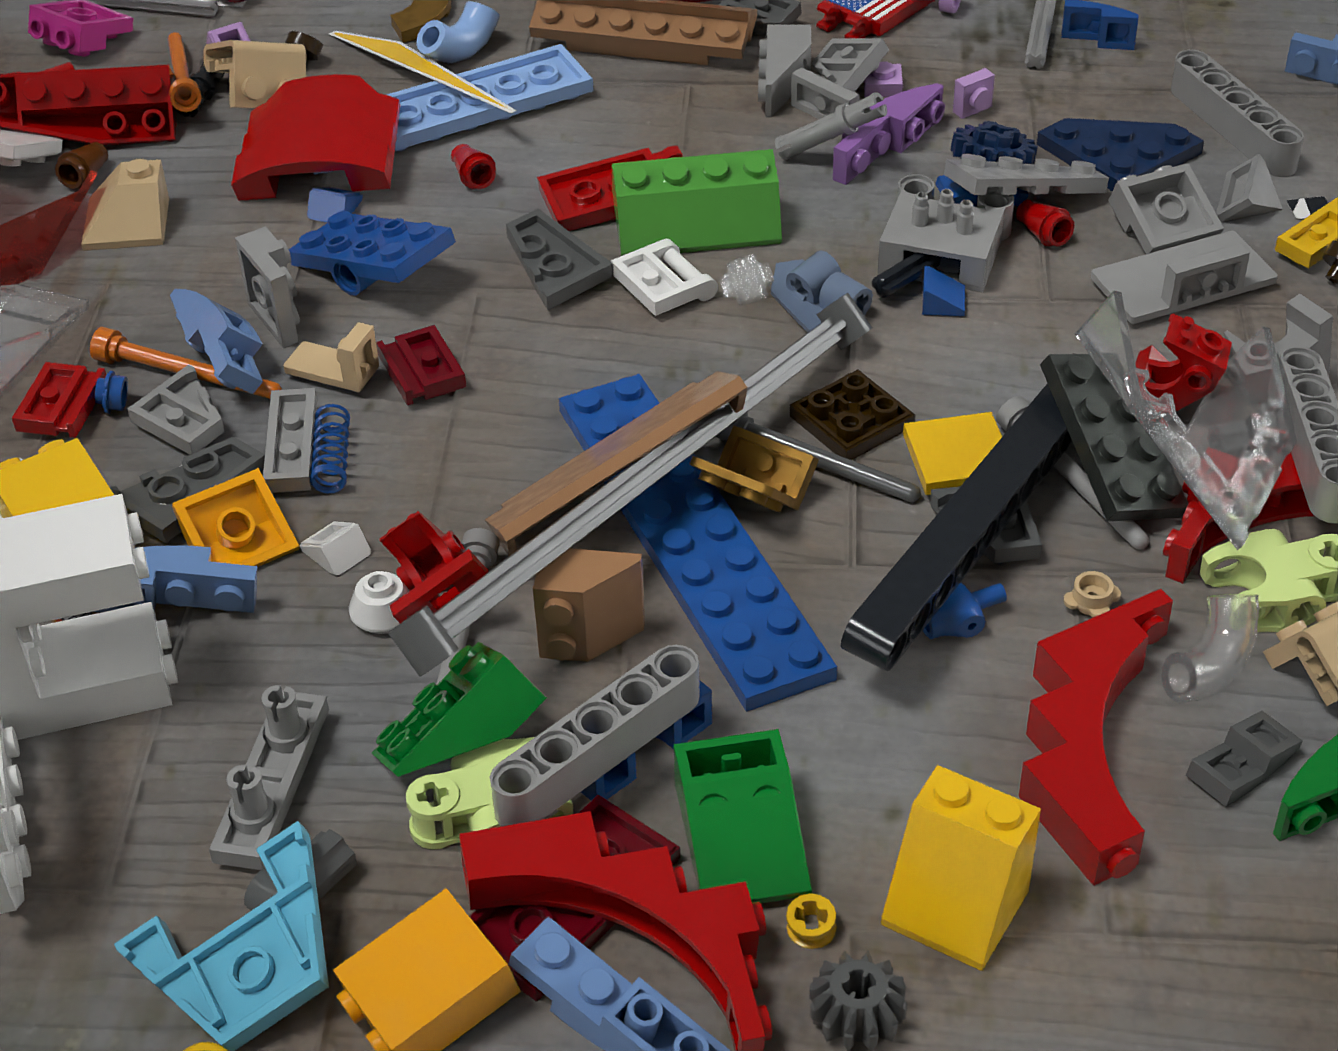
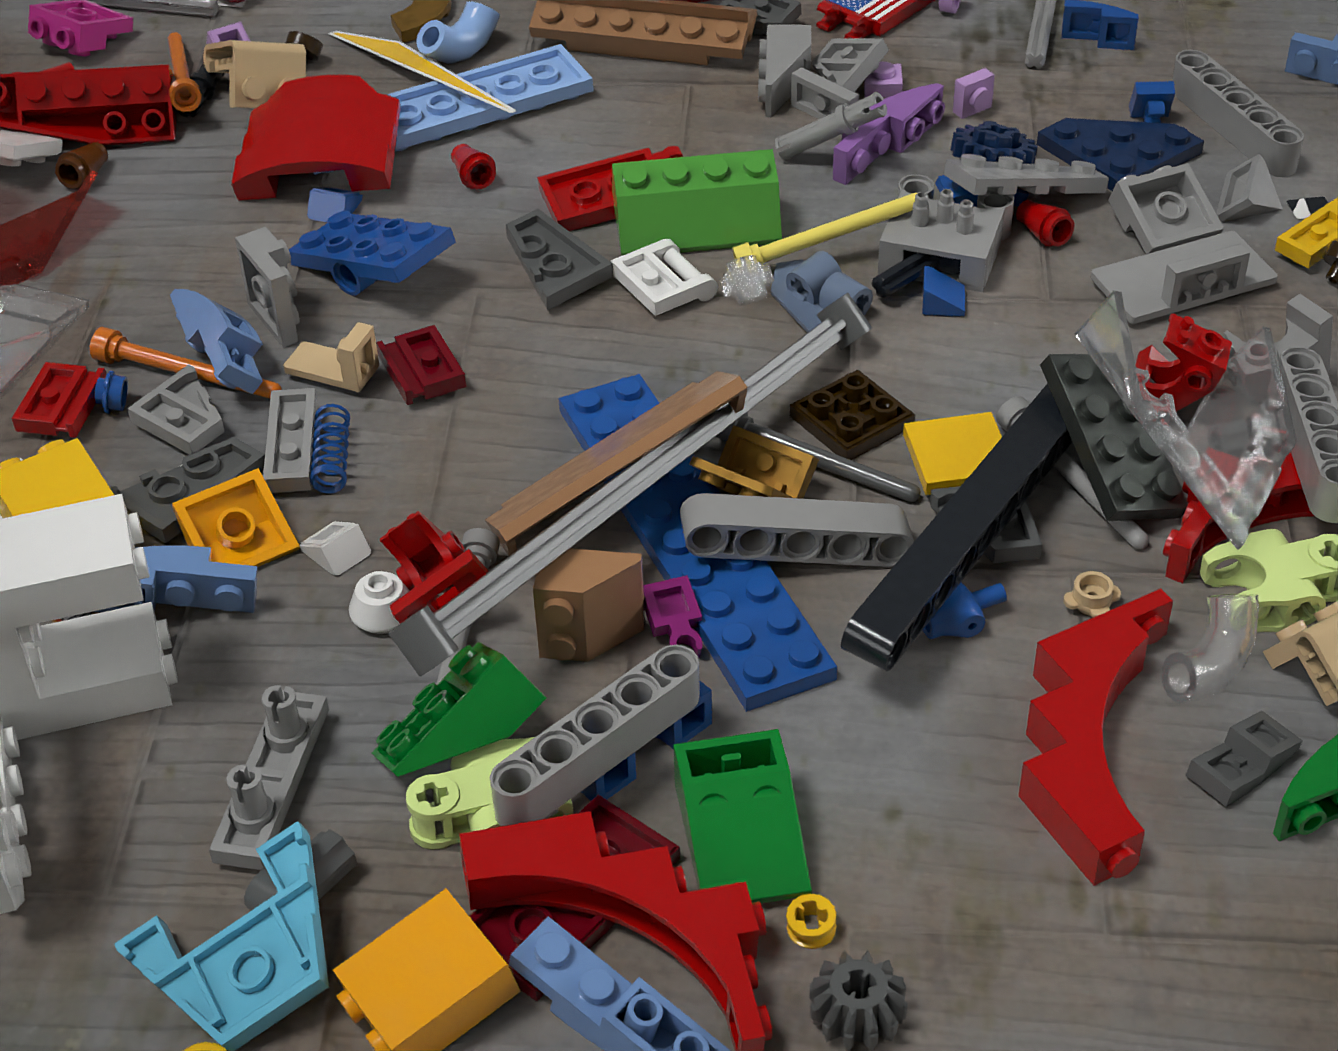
tan slope [81,159,169,251] -> none
yellow slope [881,765,1041,971] -> none
none -> magenta plate [643,575,702,659]
none -> light grey beam [680,493,914,567]
none -> light yellow piece [732,193,917,279]
none -> blue tile [1129,81,1175,123]

